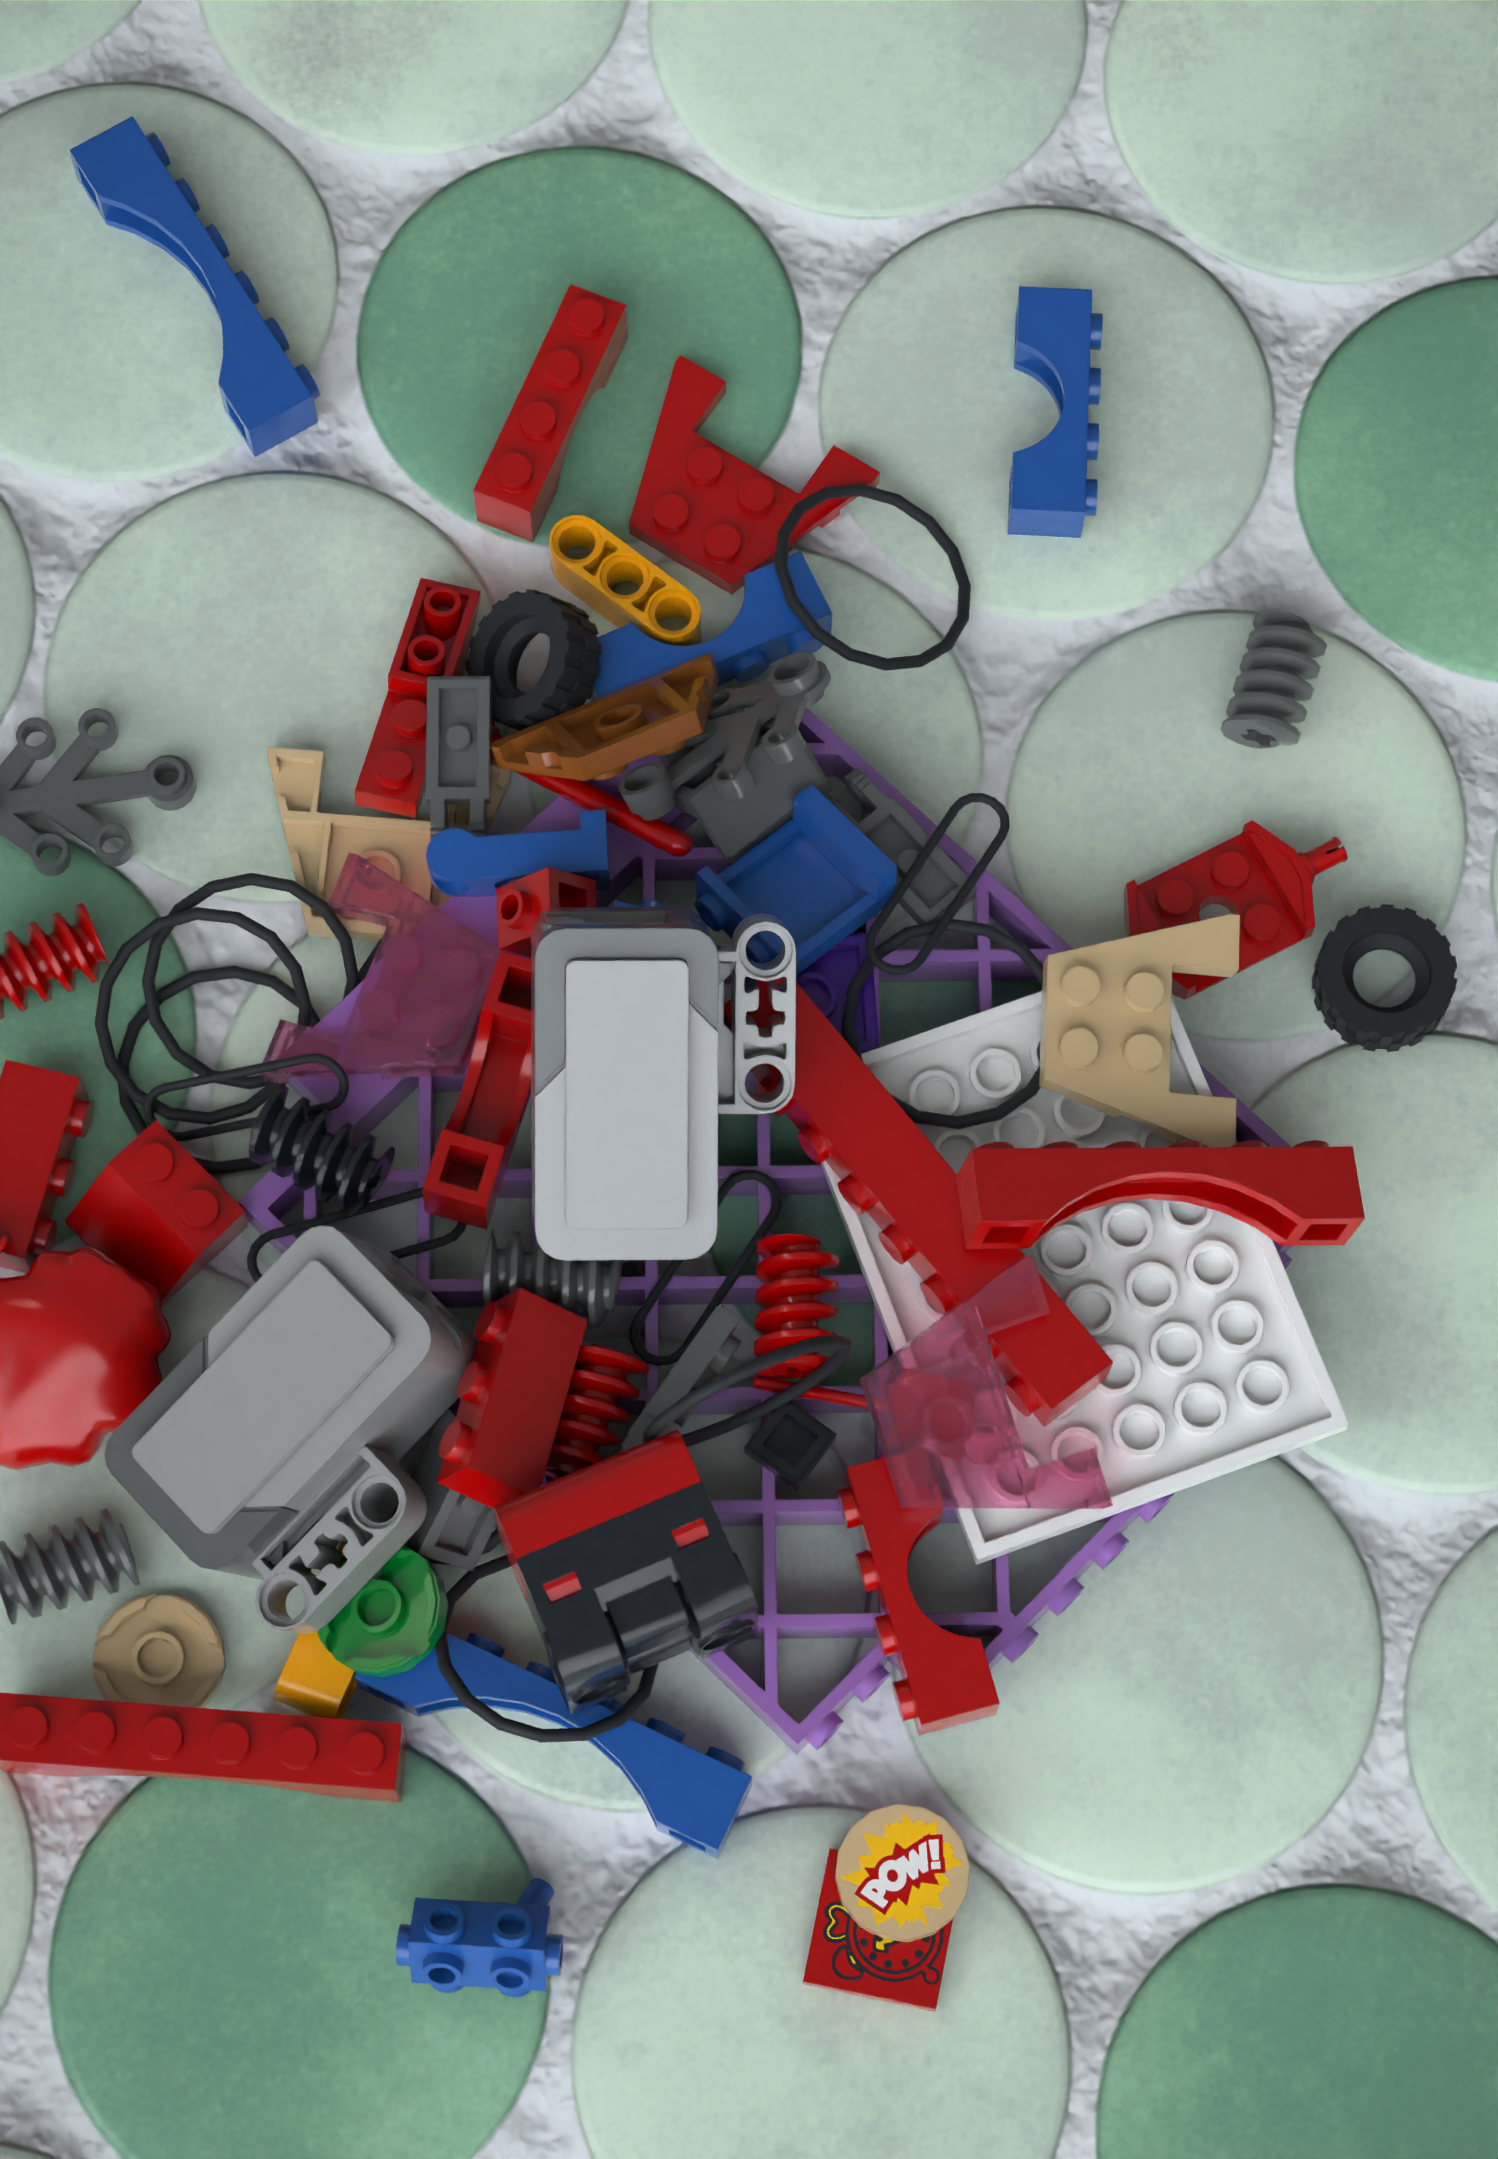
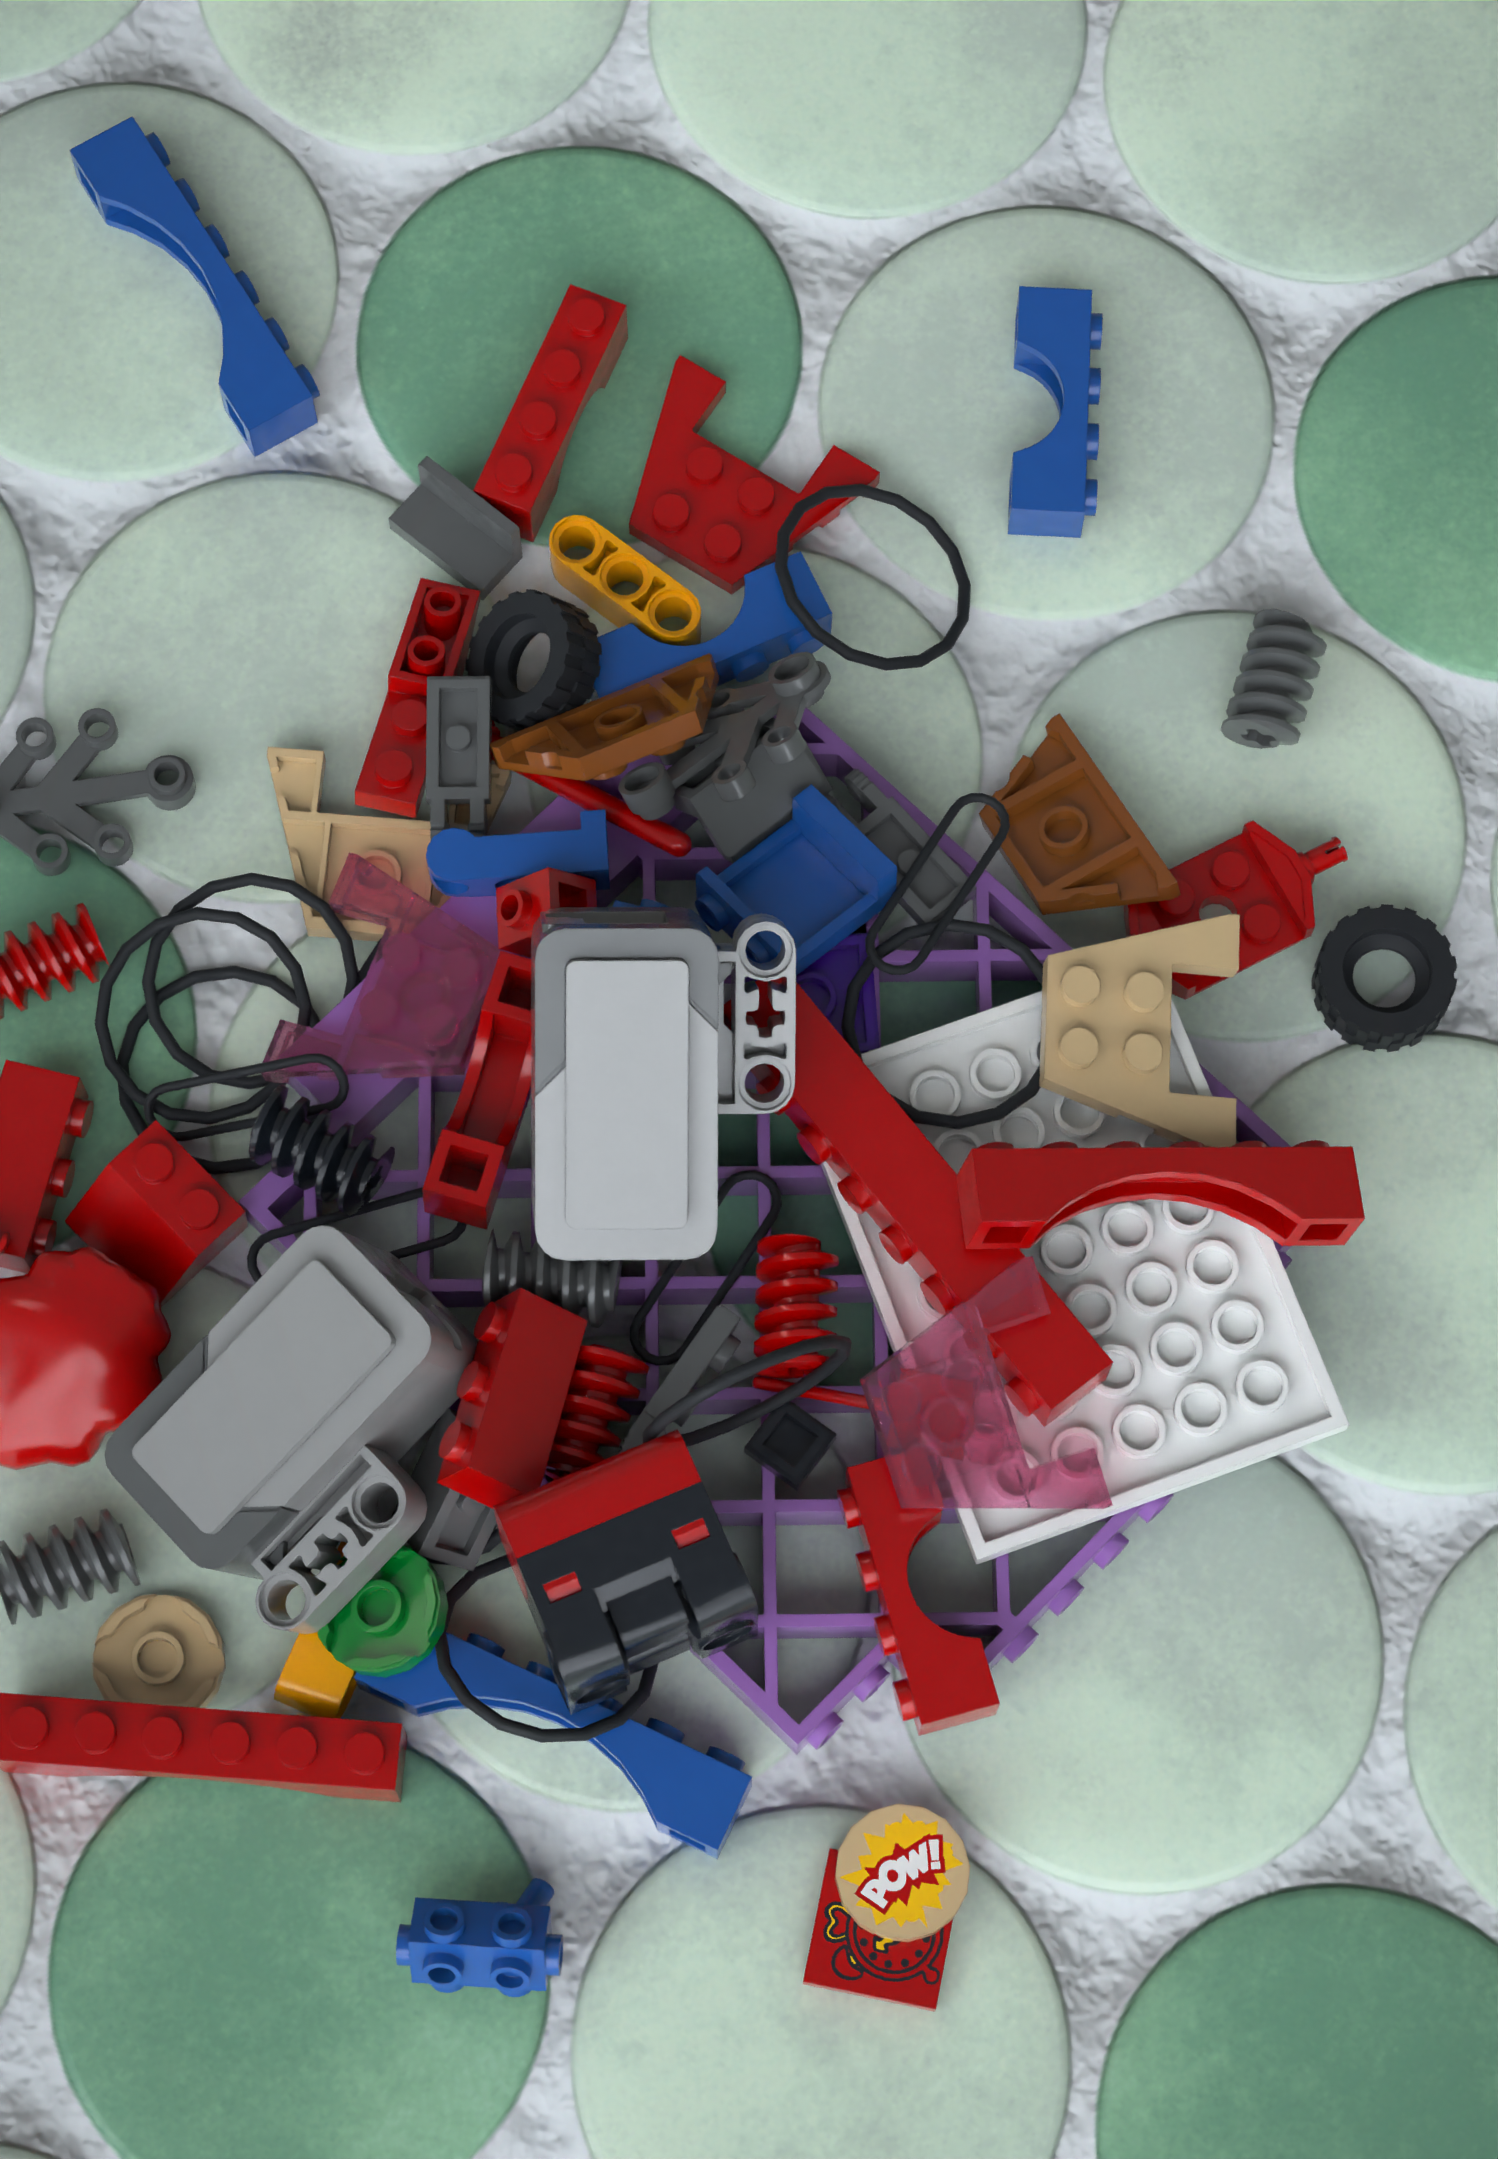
none -> dark grey panel [388,456,523,601]
none -> dark orange wing [979,713,1181,915]

